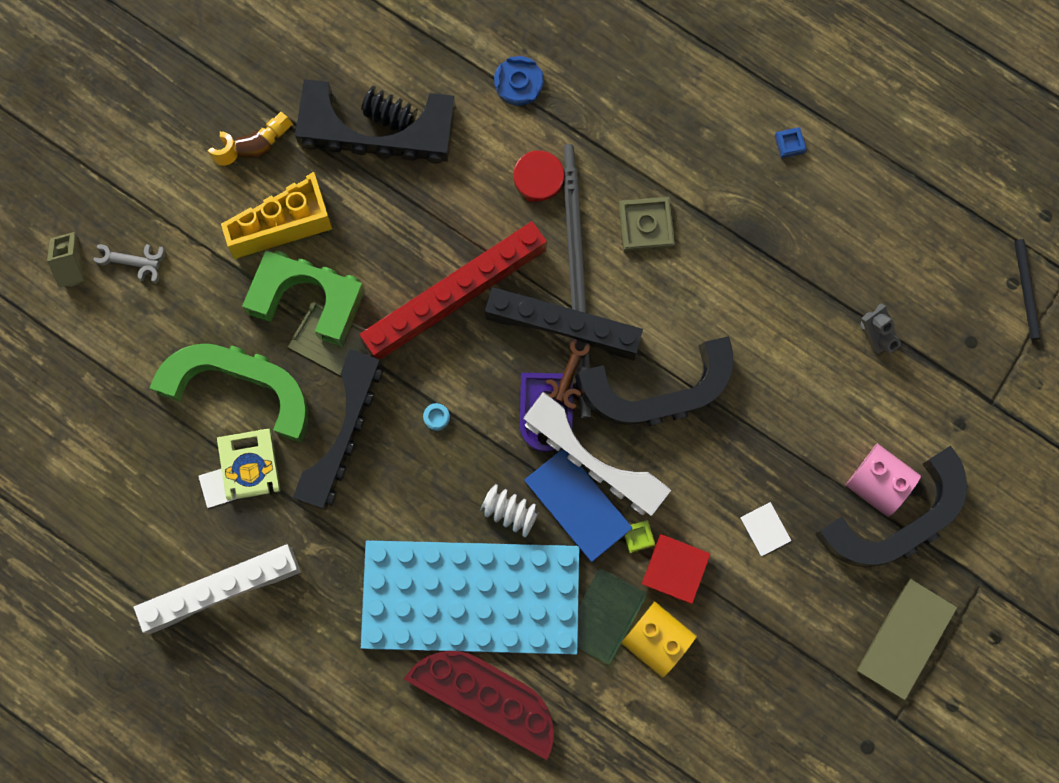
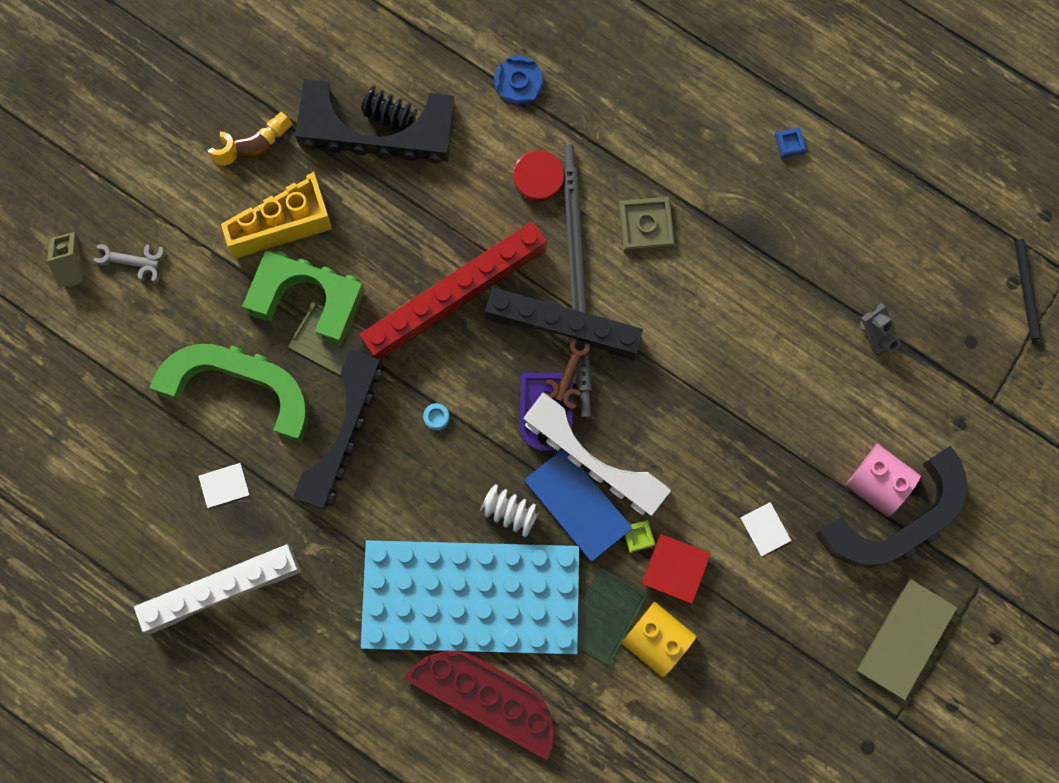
yellowish green container [217,429,280,501] -> none
black arch [575,336,733,426] -> none

